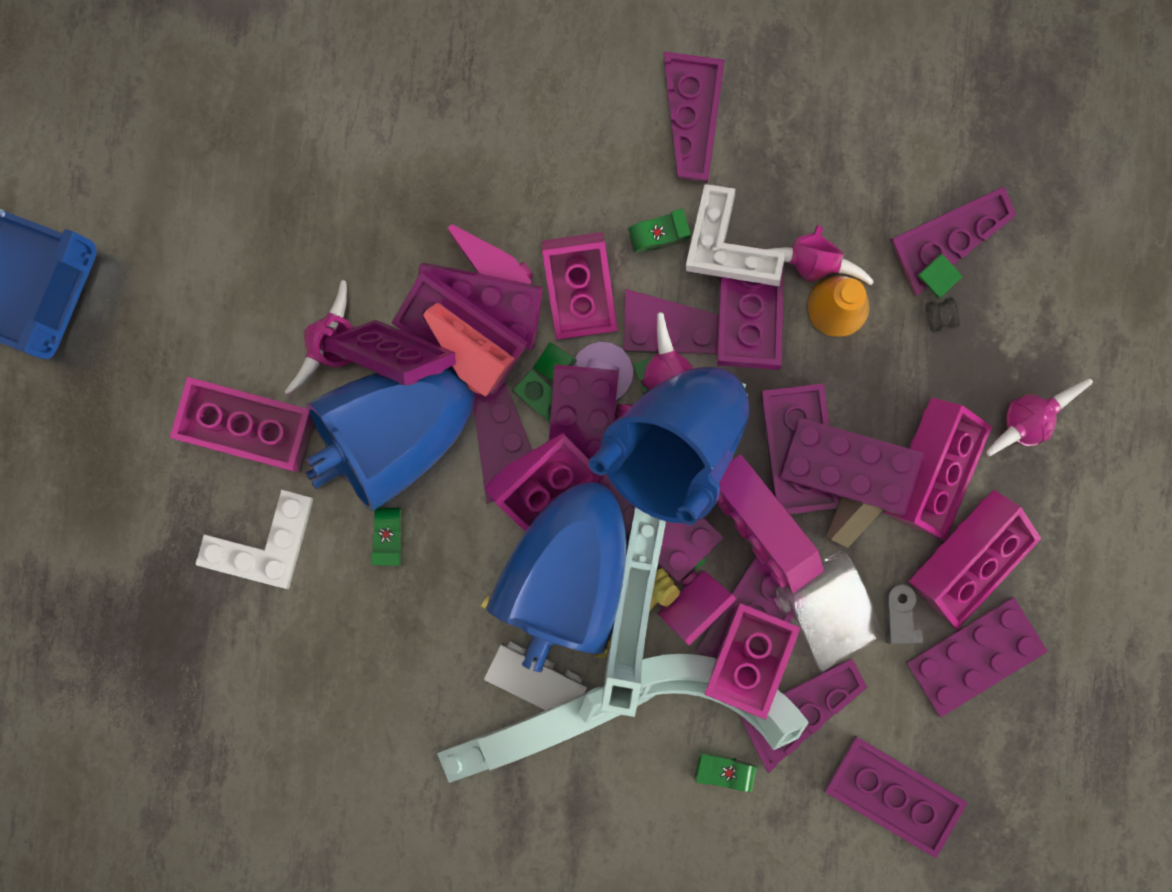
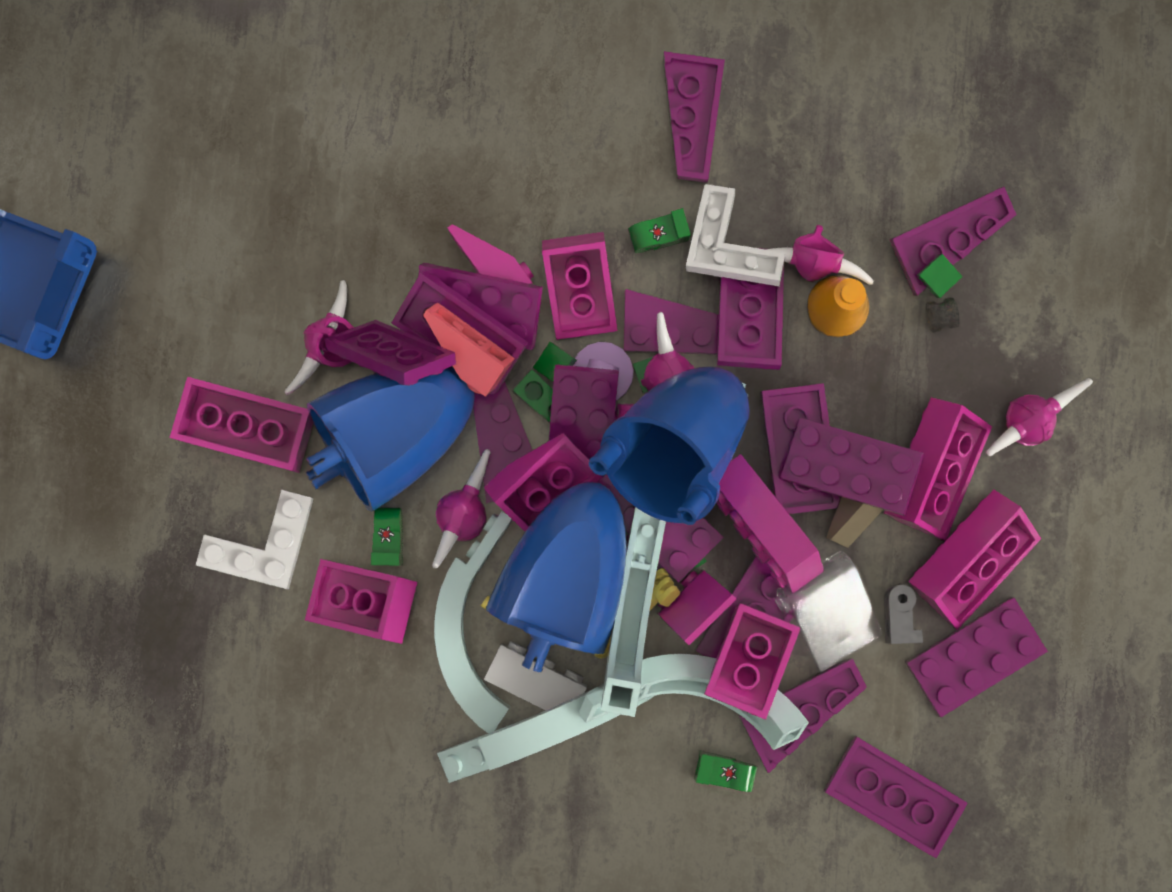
none -> dark pink slope [305,559,417,644]
none -> dark pink helmet [432,449,491,568]
none -> light aqua arch [434,511,513,733]

